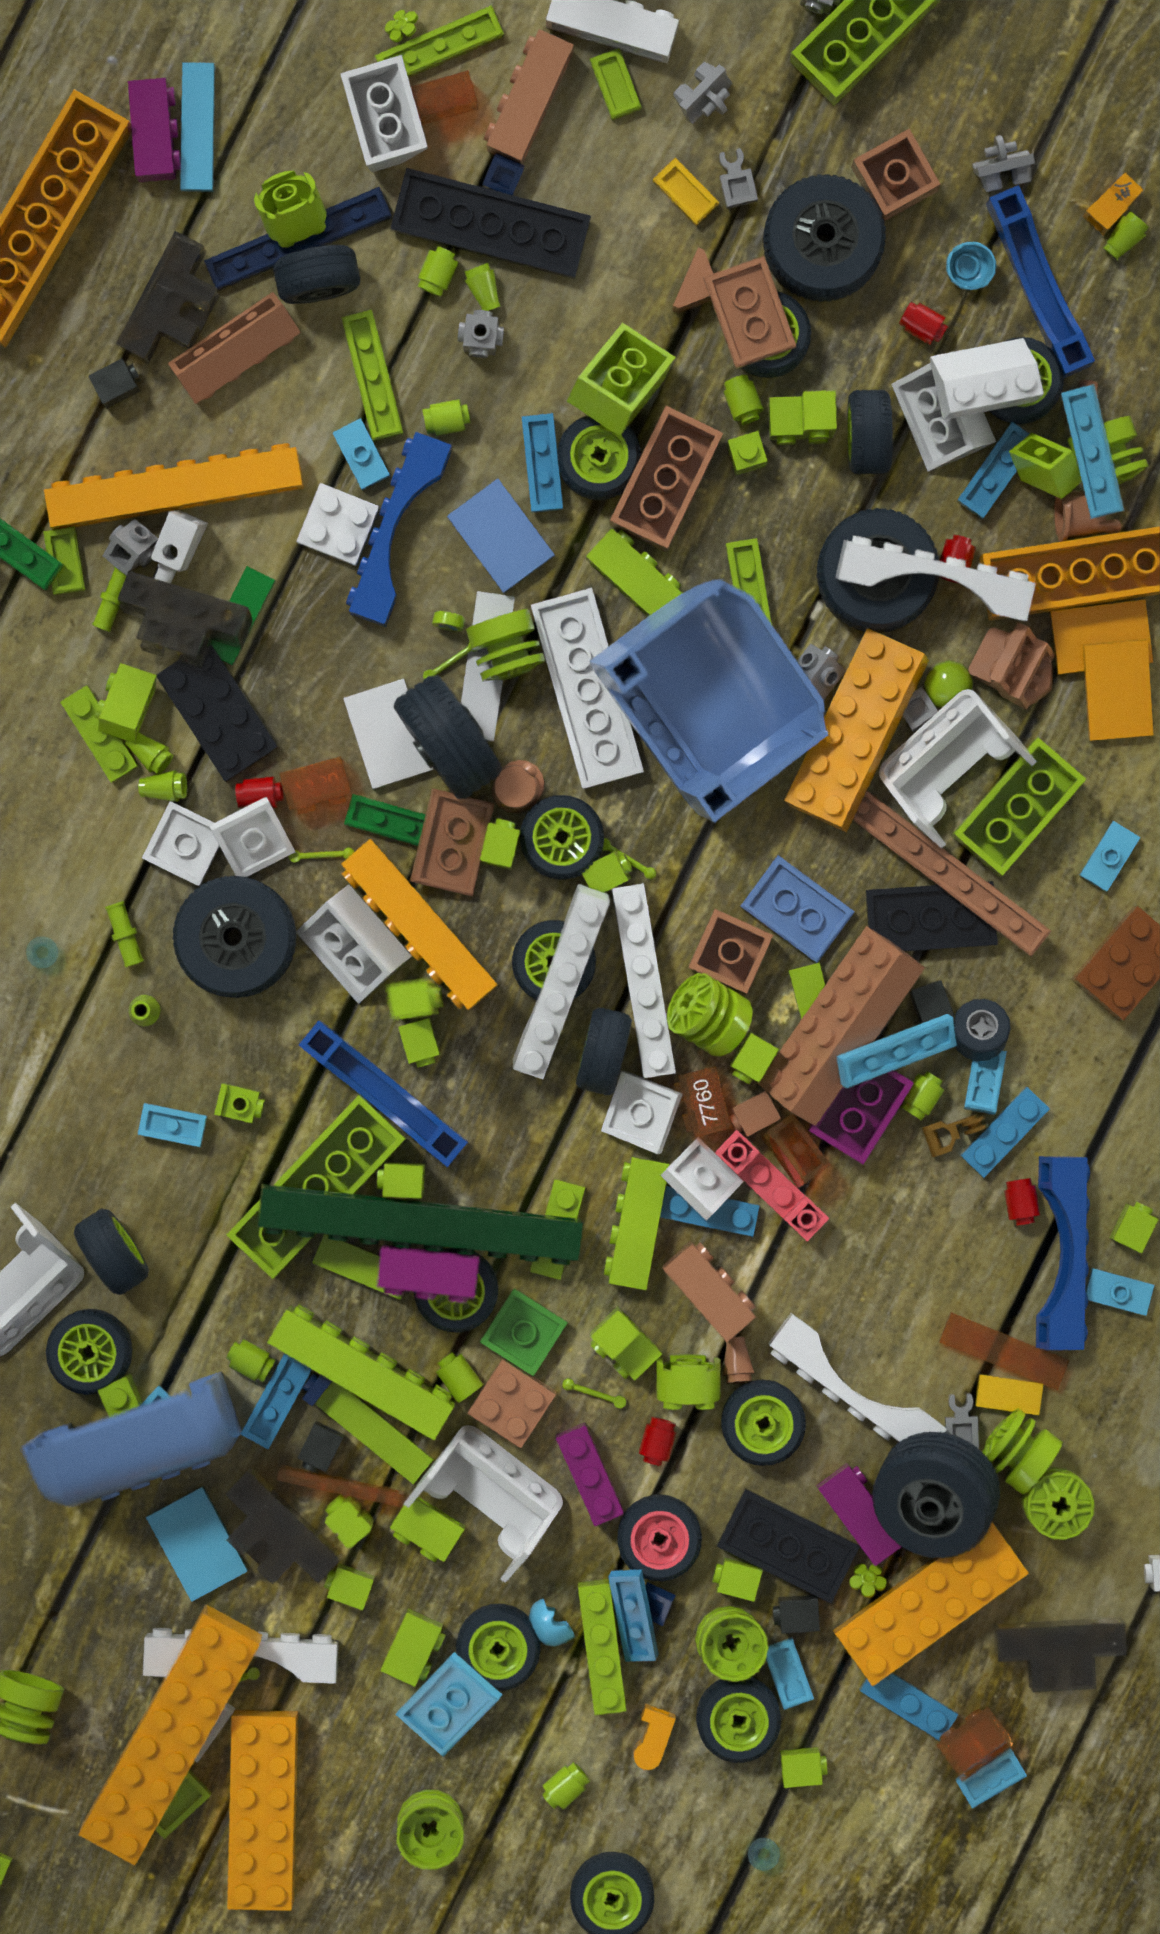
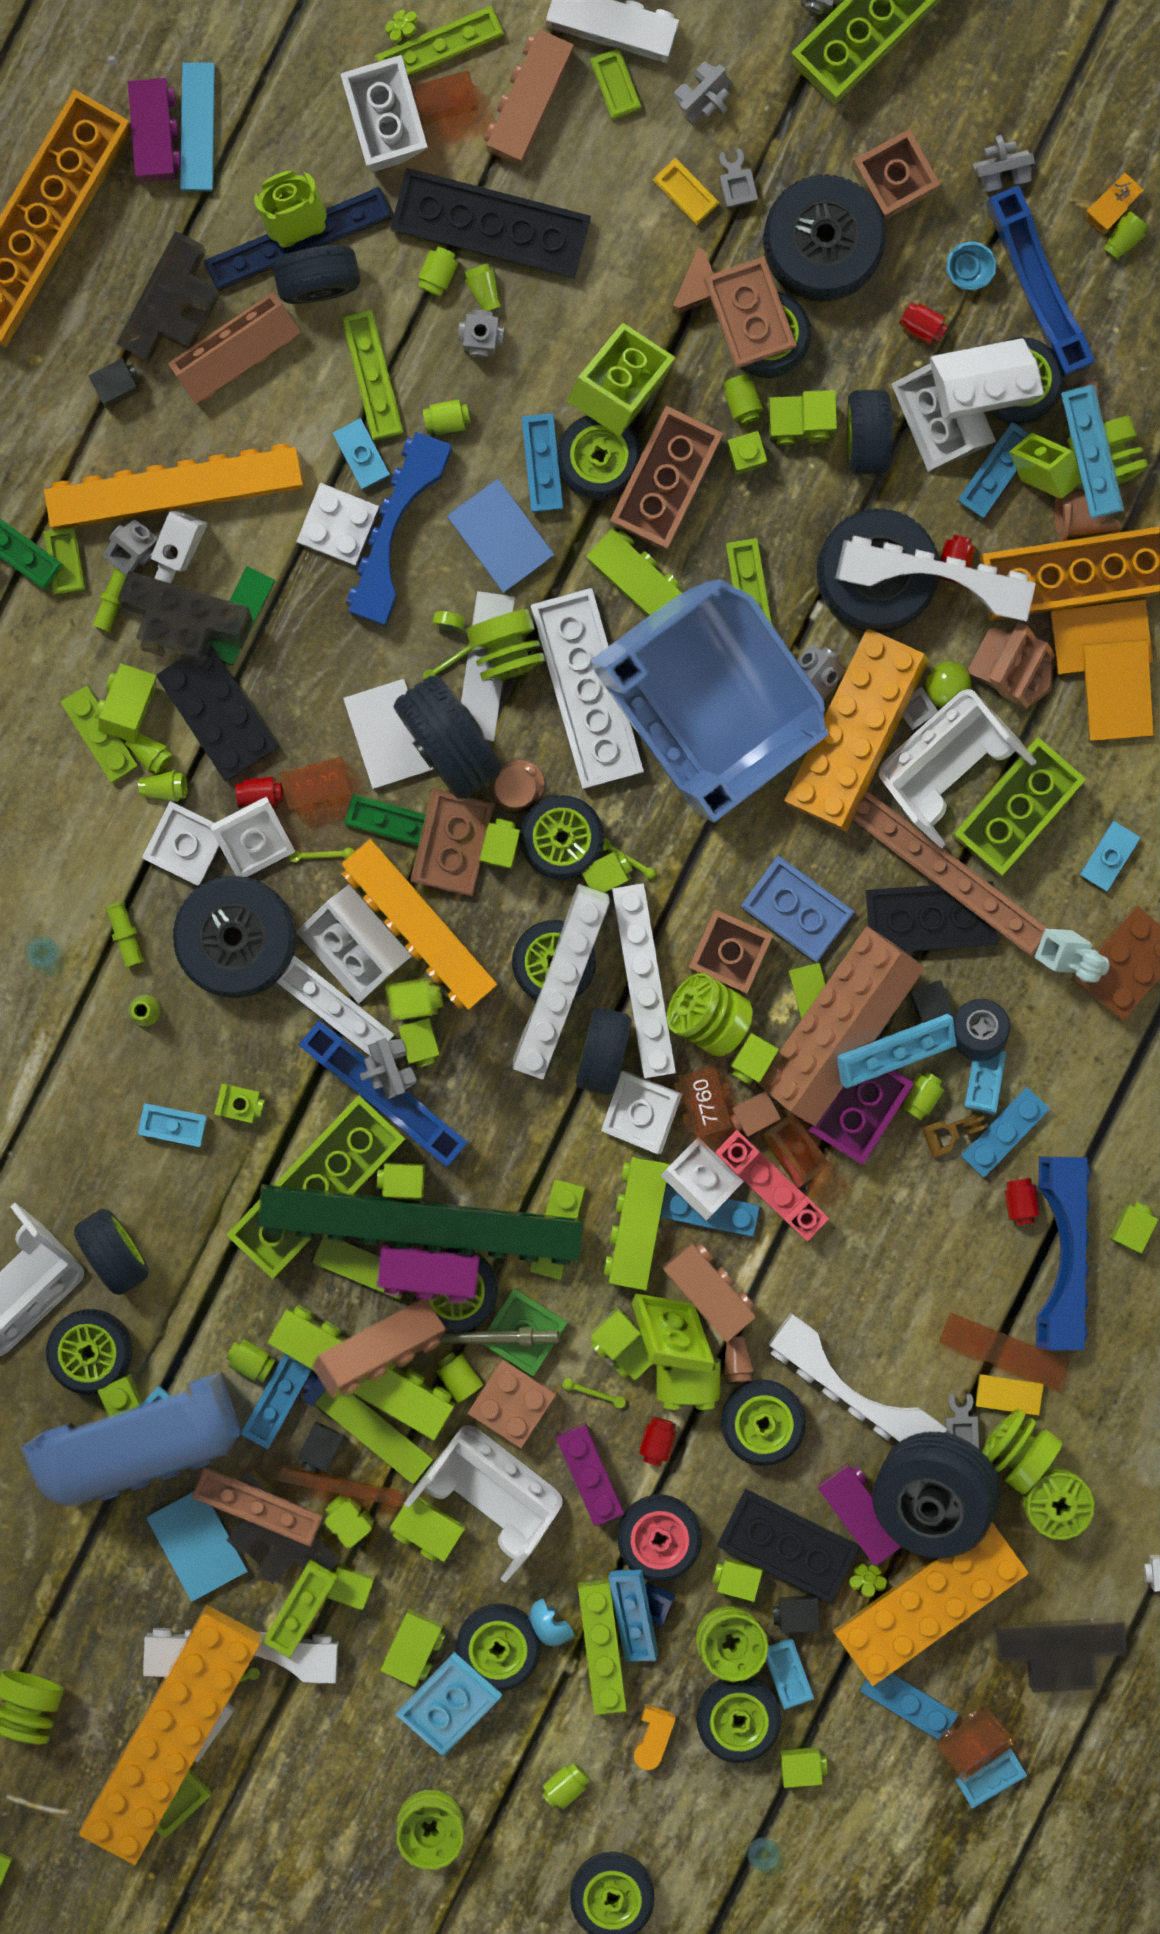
light orange brick [227,1710,299,1911] -> none
dark blue plate [483,153,525,195] -> none
medium azure plate [1085,1268,1154,1316] -> none
none -> nougat tile [191,1467,323,1547]
none -> lime plate [262,1560,338,1658]
none -> white plate [277,956,395,1056]
none -> nougat brick [312,1298,446,1399]
none -> light grey hips [359,1038,416,1100]
none -> olive bar [440,1327,559,1347]
none -> lime plate [632,1293,715,1373]
none -> light aqua brick [1034,929,1109,982]

